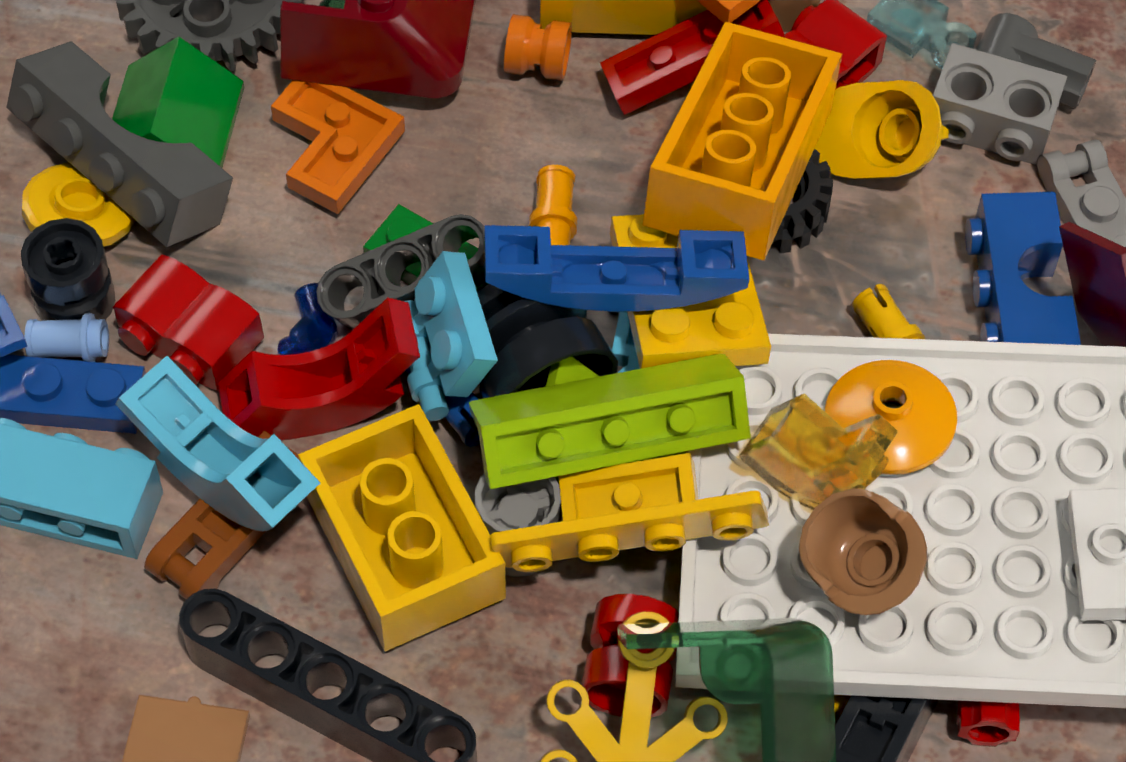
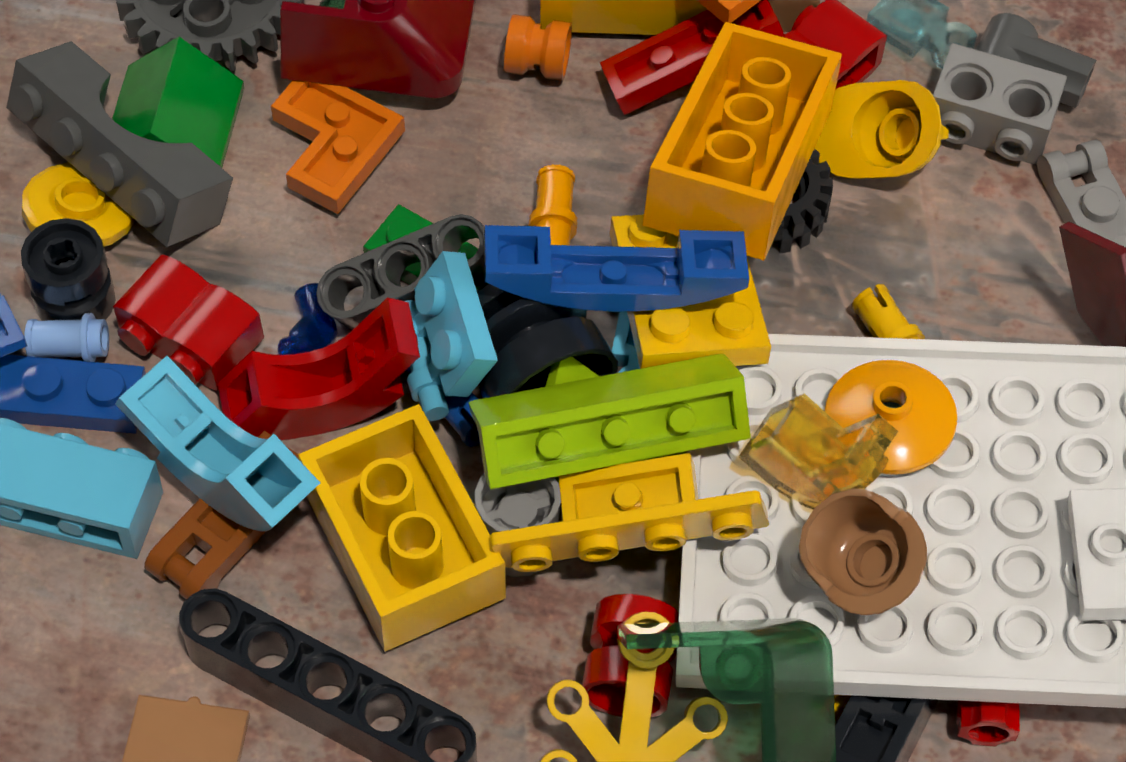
blue arch [965,192,1081,345] -> none

